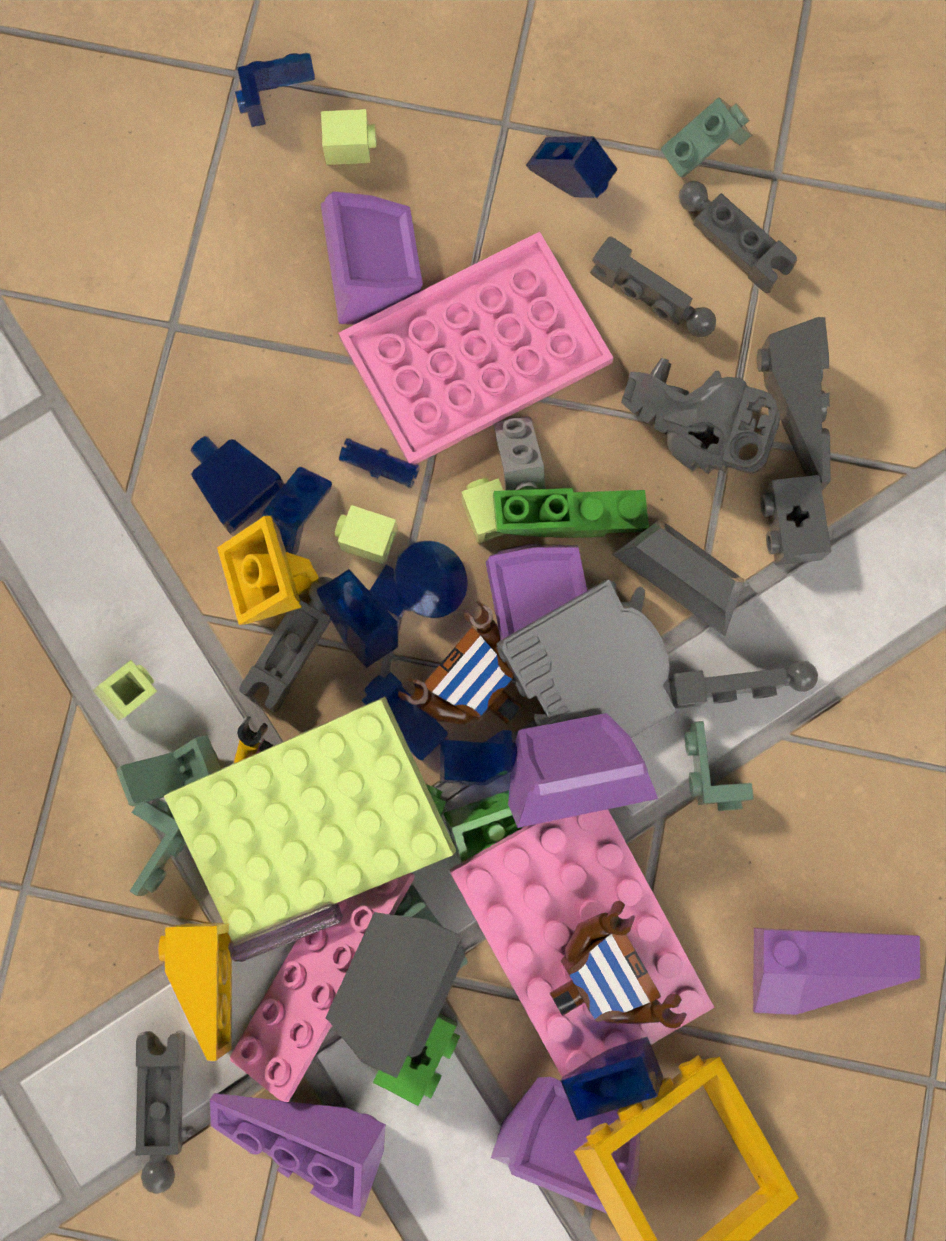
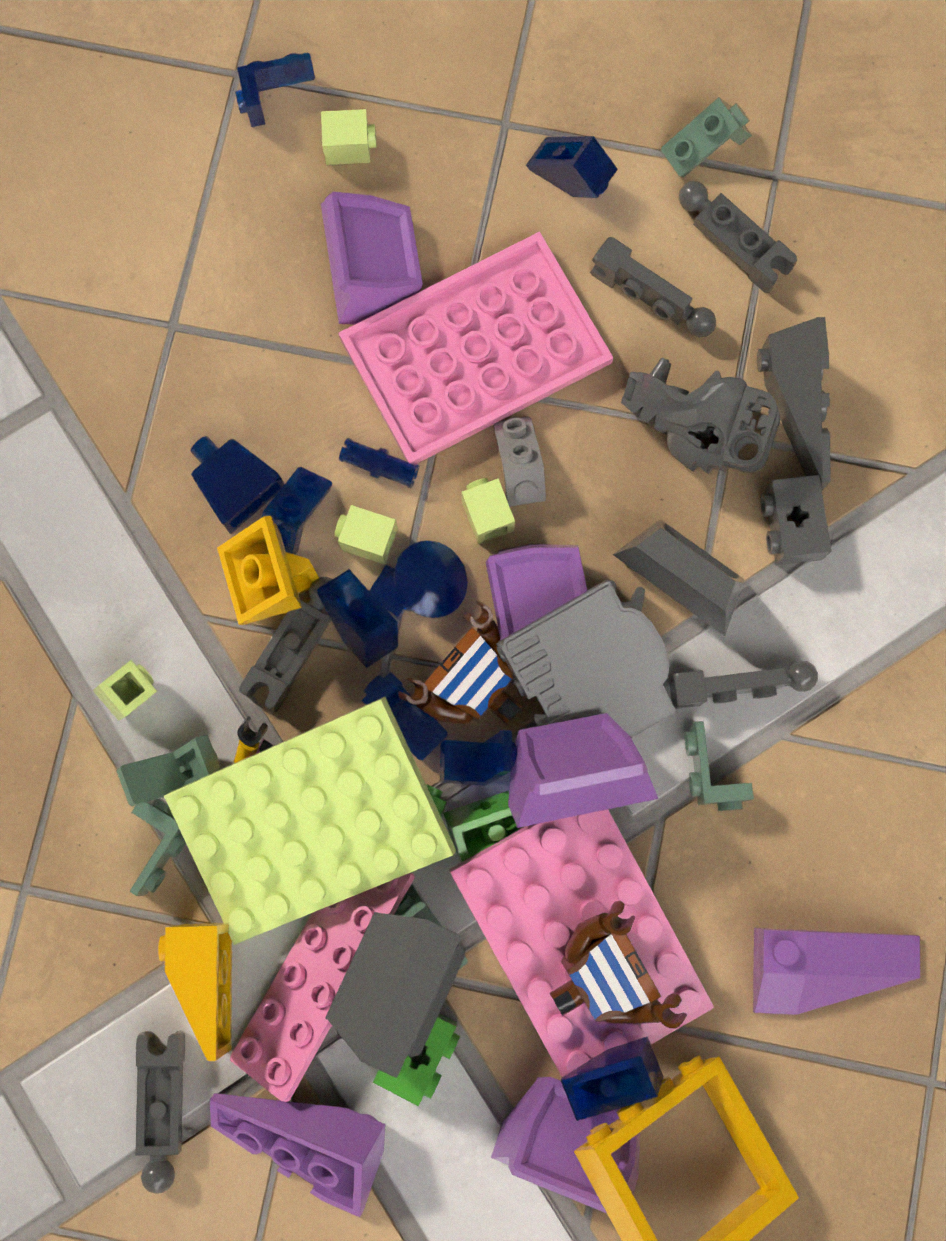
axle [228,901,343,962] -> none
bright green slope [493,488,649,538] -> none

